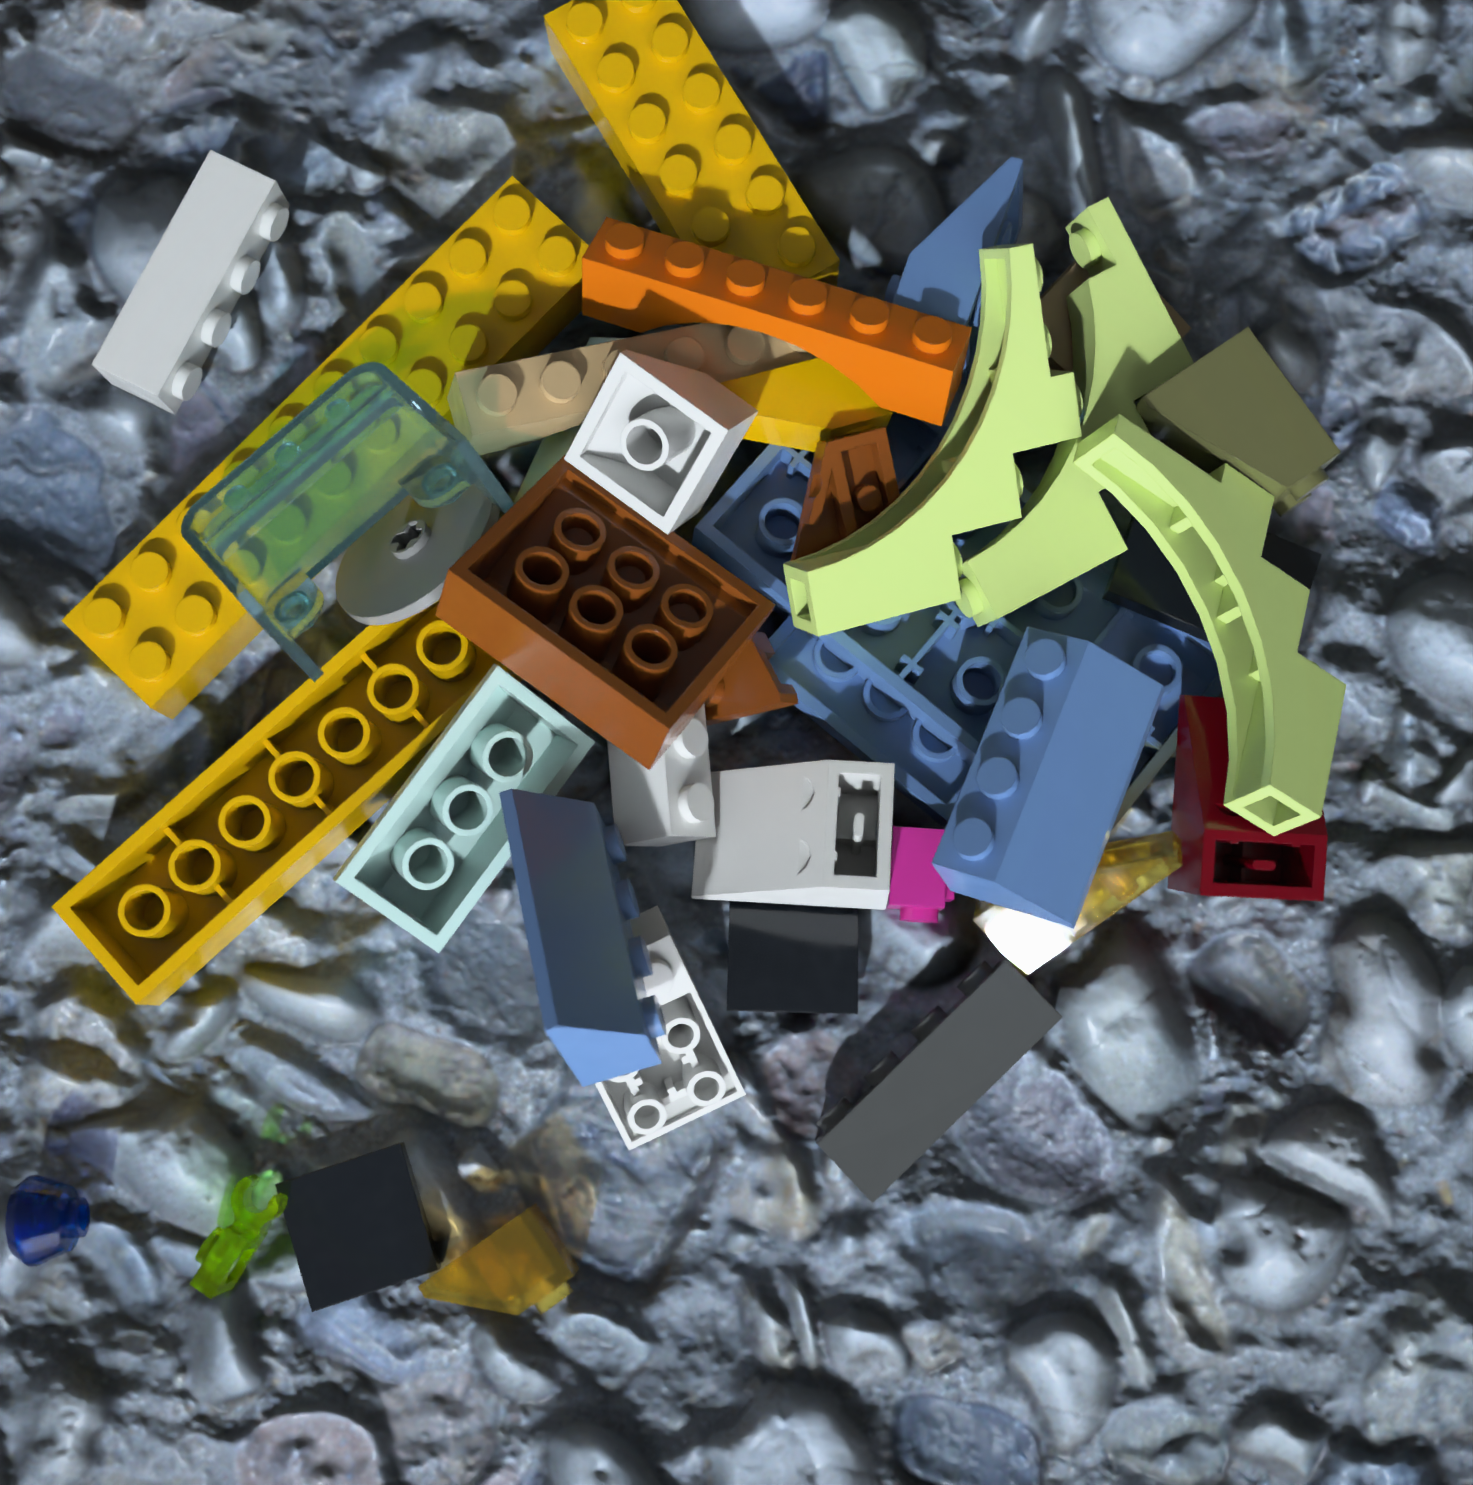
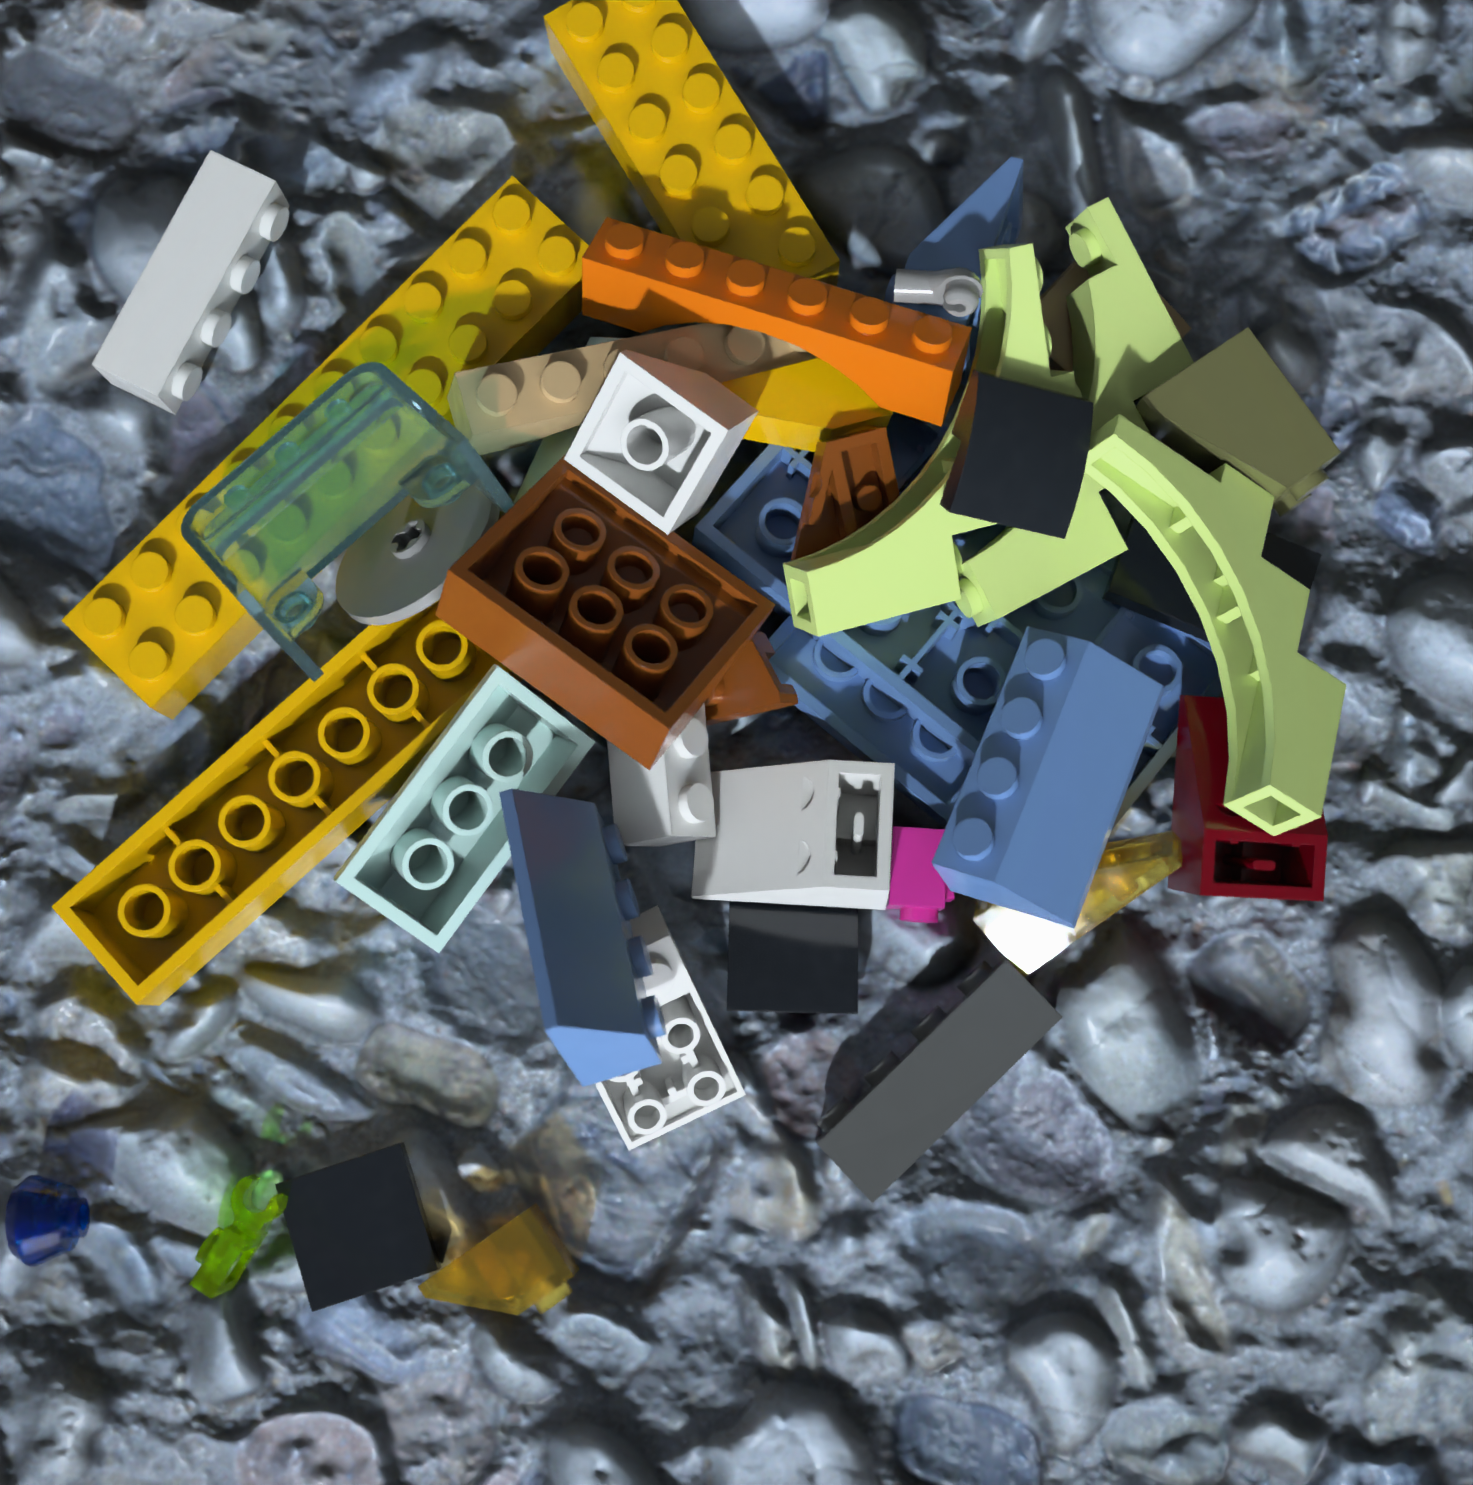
none -> light grey arm [894,267,983,317]
none -> black slope [940,369,1094,539]

